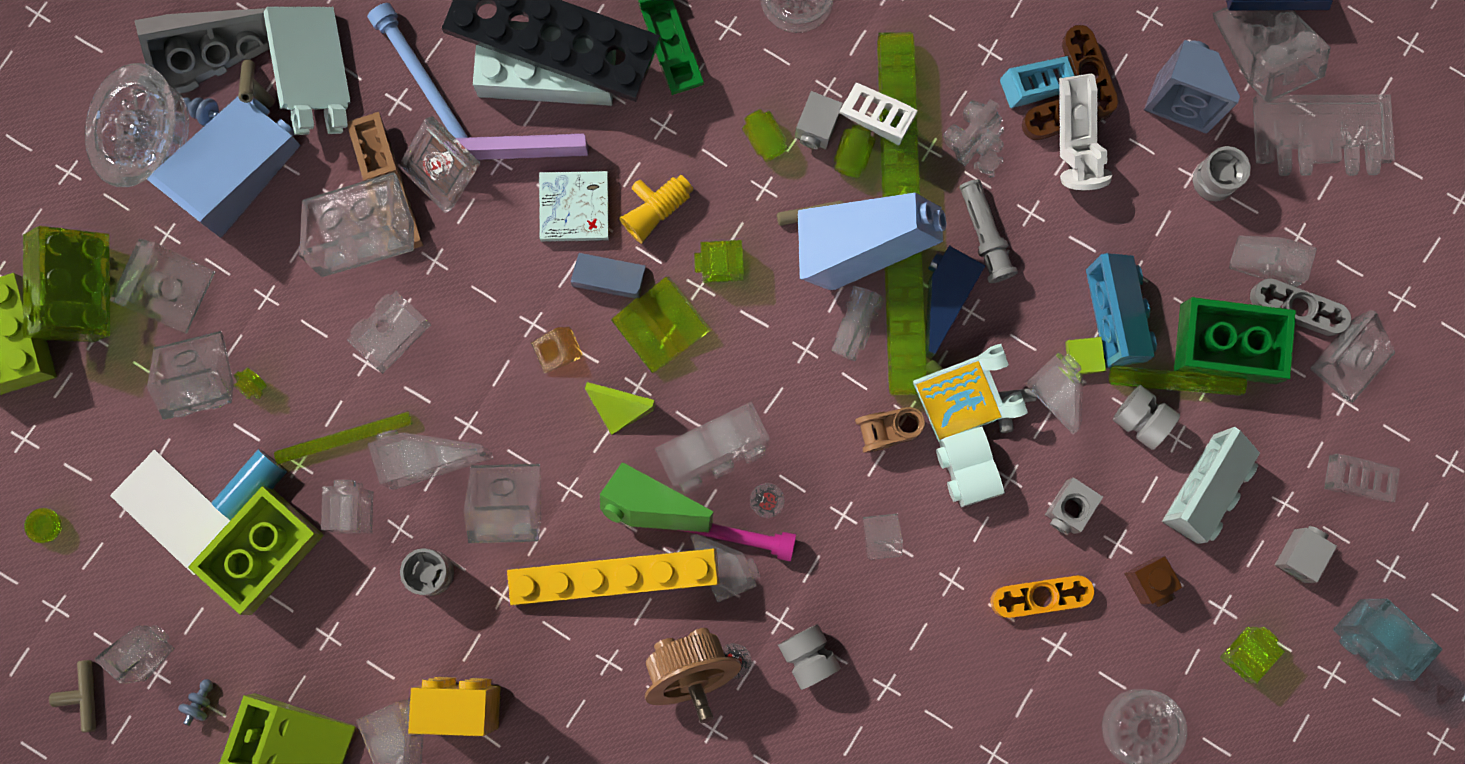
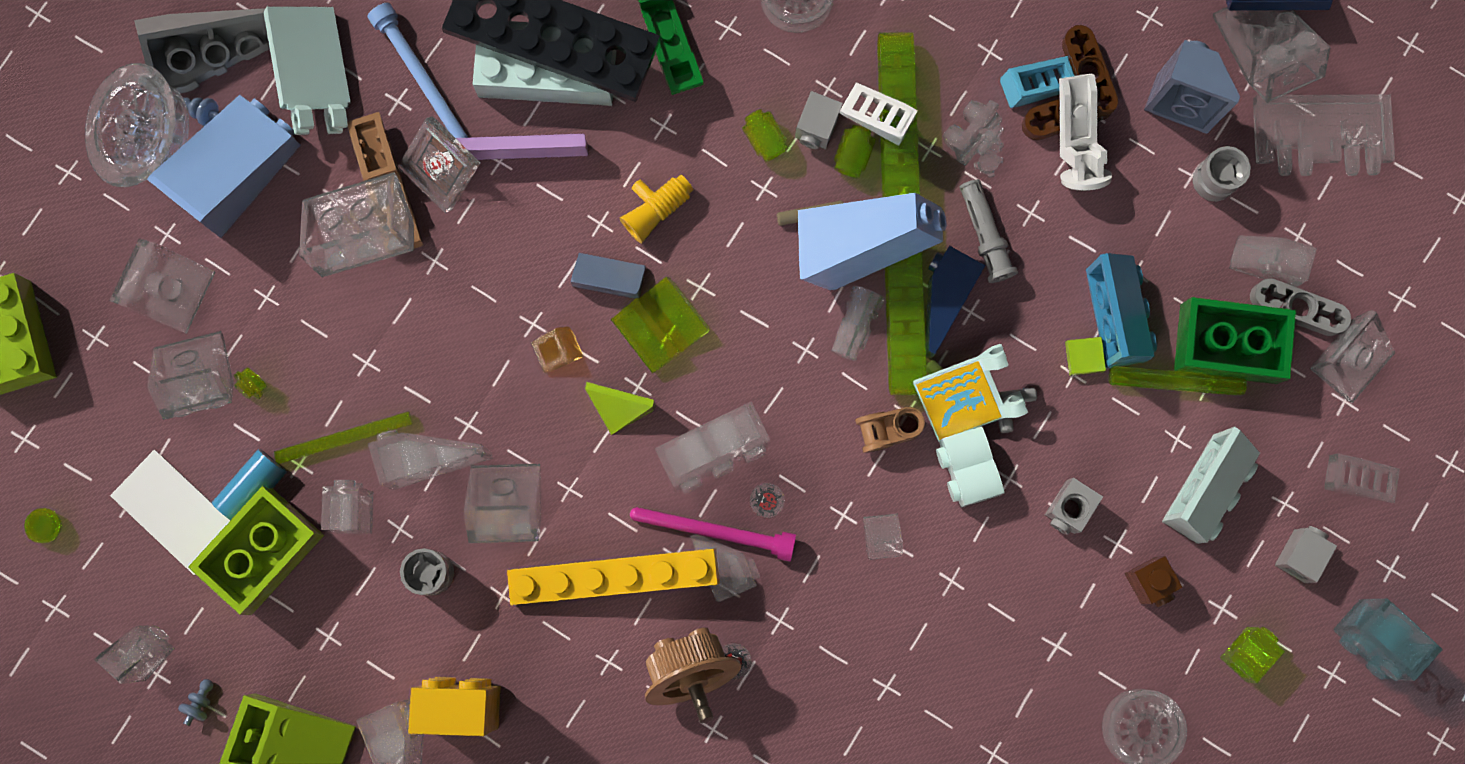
clear neon green piece [23,226,110,343] -> none
dark tan piece [49,660,96,733] -> none
dark tan piece [238,60,275,108] -> none
clear brick [347,291,431,373] -> none
light aqua tile [539,171,609,242] -> none
bright green slope [600,462,713,532] -> none
clear neon green brick [694,240,744,283] -> none
light grey wheel [778,624,841,690] -> none
light orange beam [990,575,1094,618] -> none
clear slope [1025,352,1083,435] -> none
light grey wheel [1113,385,1180,450] -> none

